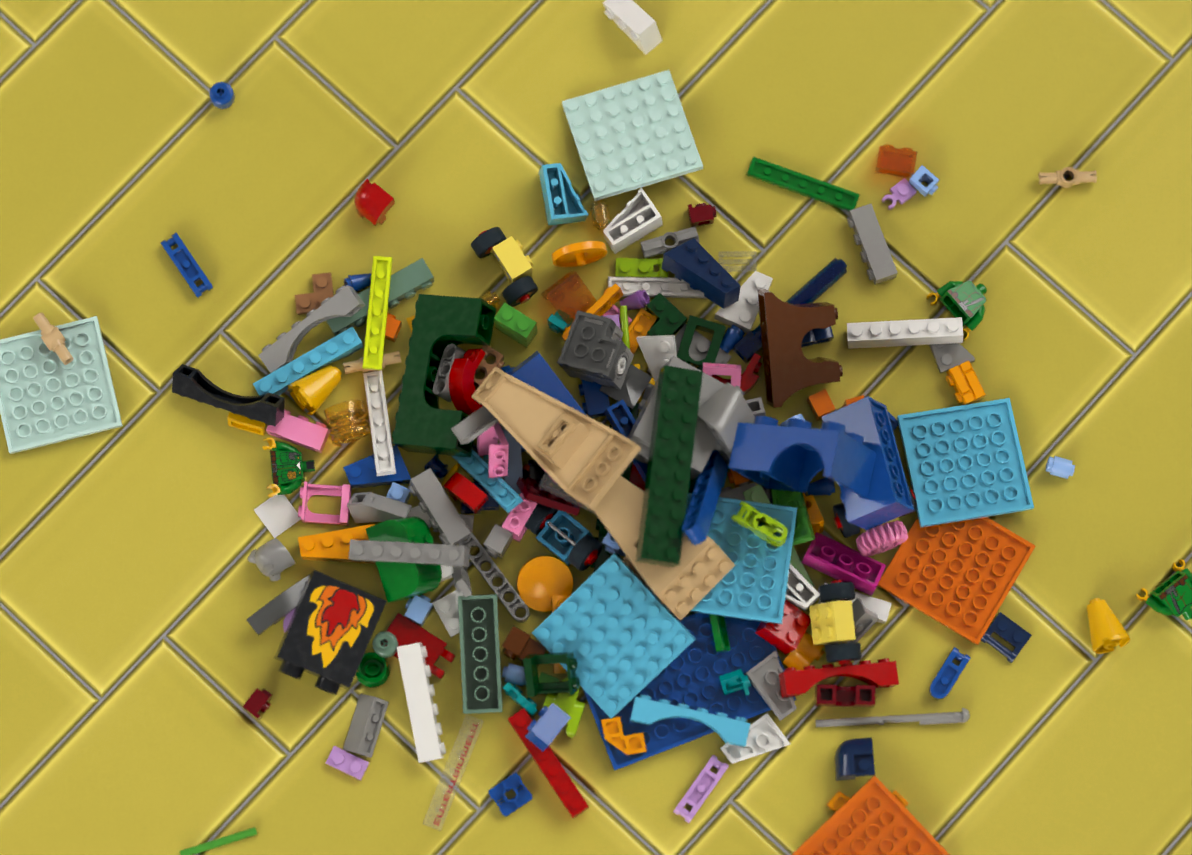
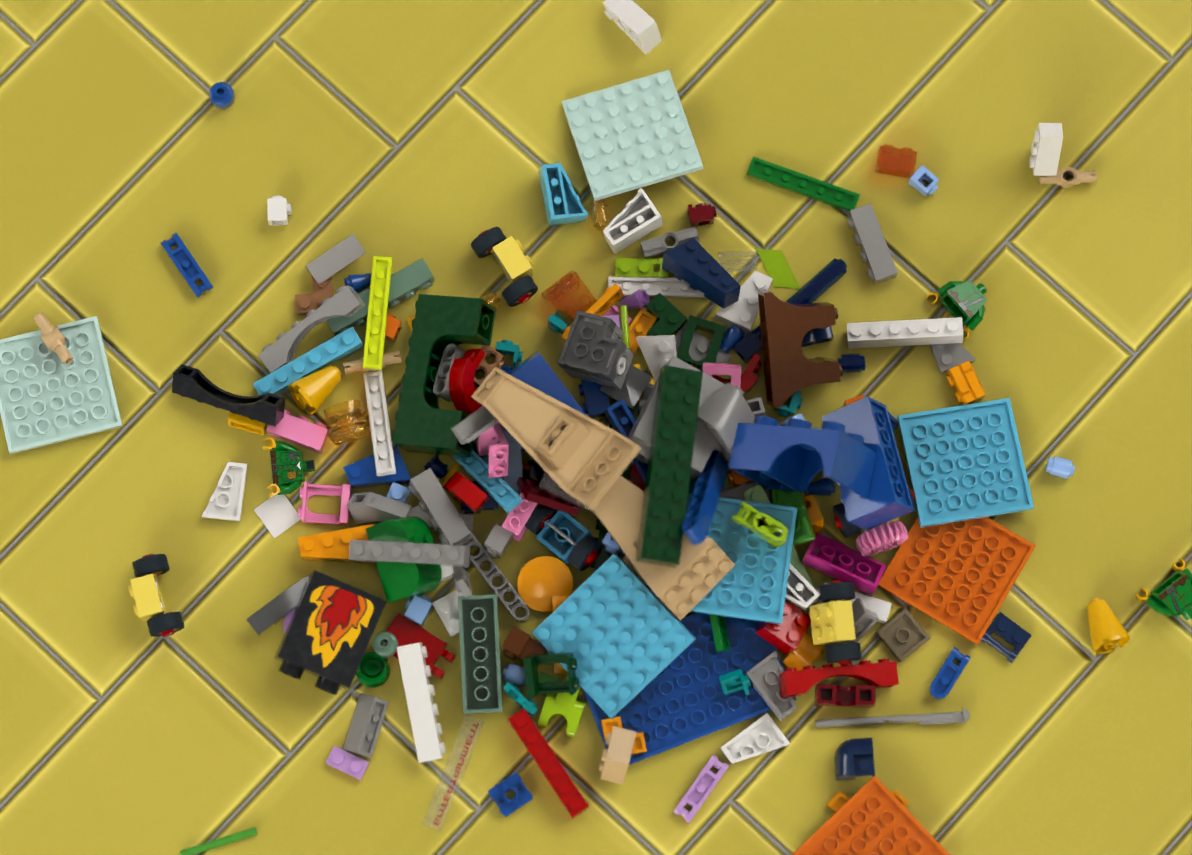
dark red brick [243,688,273,720] -> none
light grey piece [248,538,296,581] -> none
red brick [354,179,395,225] -> none
bright green brick [494,302,537,348] -> none
brick [525,703,571,751] -> none
light orange piece [552,241,607,267] -> none
medium azure arch [630,694,751,747] -> none
orange brick [807,389,835,421] -> none
lavender plate [882,178,917,210] -> none
none -> brick [128,554,184,637]
none -> white wing [202,462,248,522]
none -> white brick [267,196,292,225]
none -> light grey panel [305,234,365,284]
none -> teal bracket [496,340,523,367]
none -> tan brick [598,726,636,785]
none -> lime sticker [756,248,800,289]
none -> teal bracket [774,391,803,418]
none -> clear blue brick [837,354,865,373]
none -> dark tan tile [876,608,930,663]
none -> white wedge [1029,123,1063,176]

